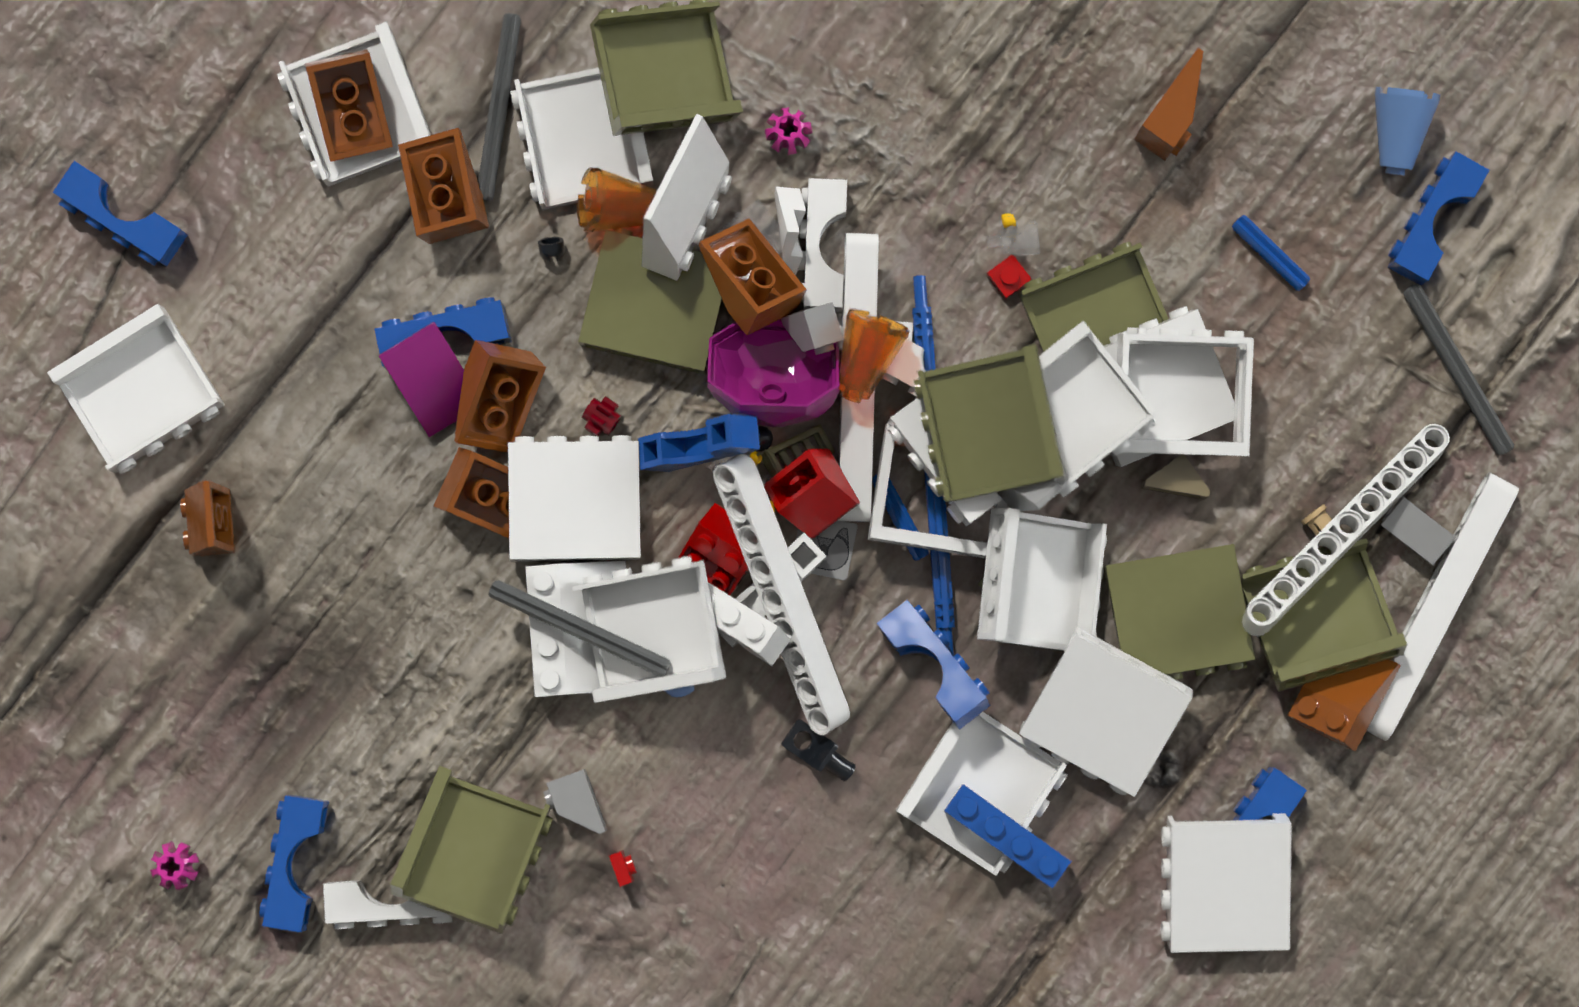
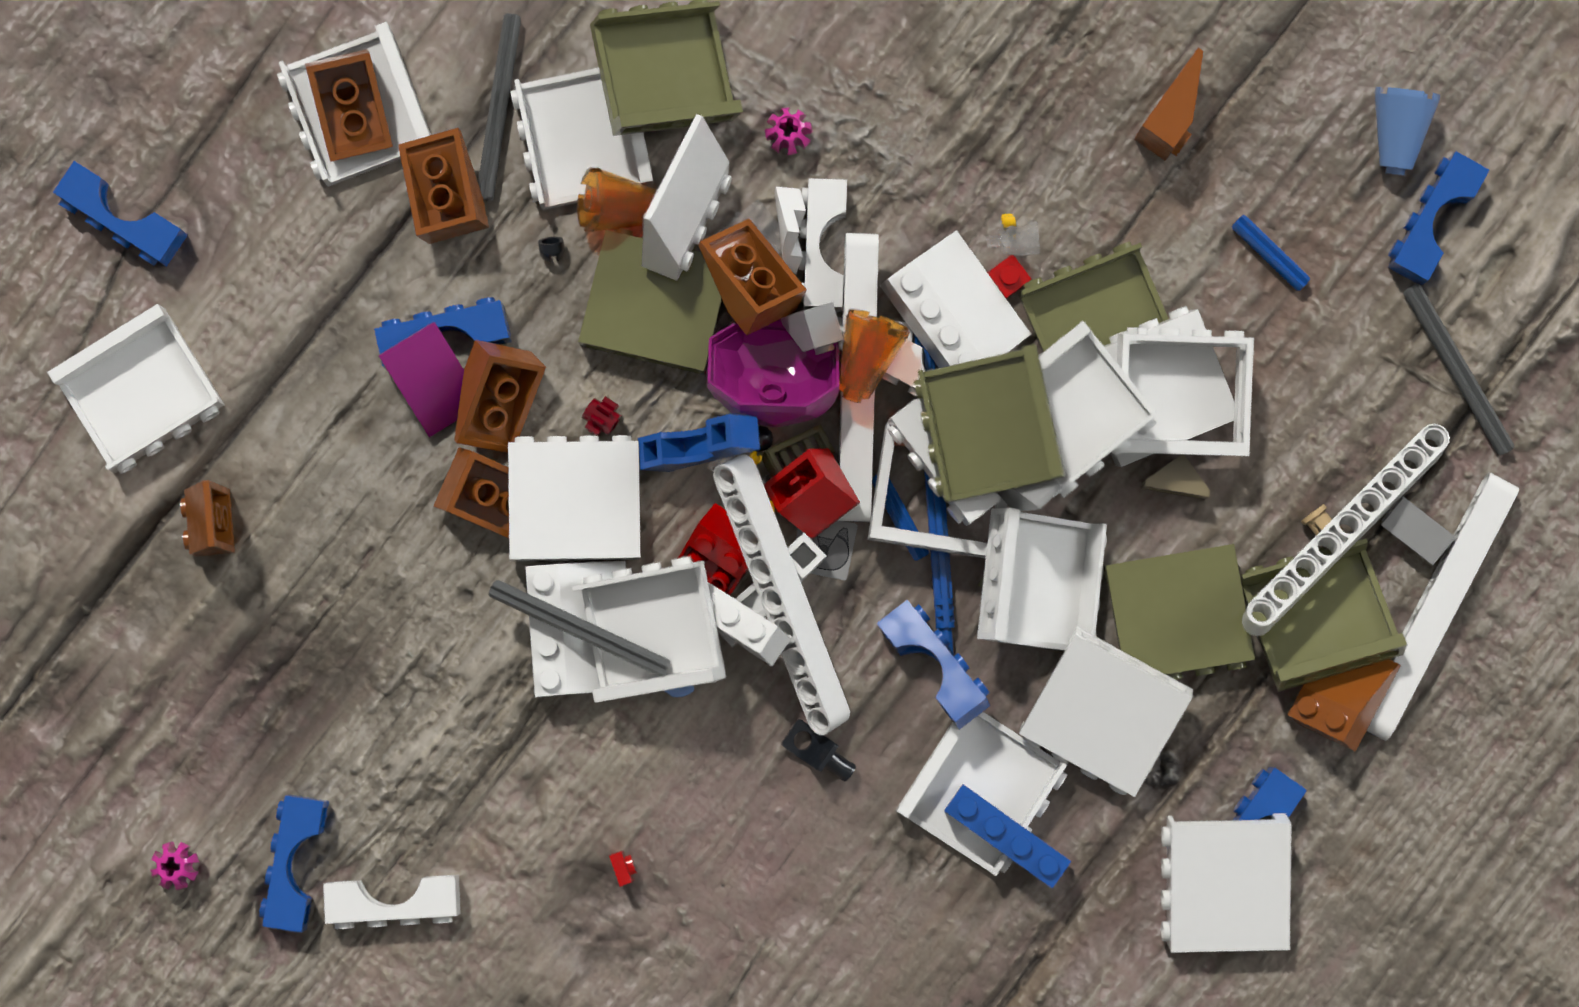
olive panel [390,766,553,934] -> none
light grey slope [544,769,607,834] -> none
none -> white slope [880,230,1031,368]

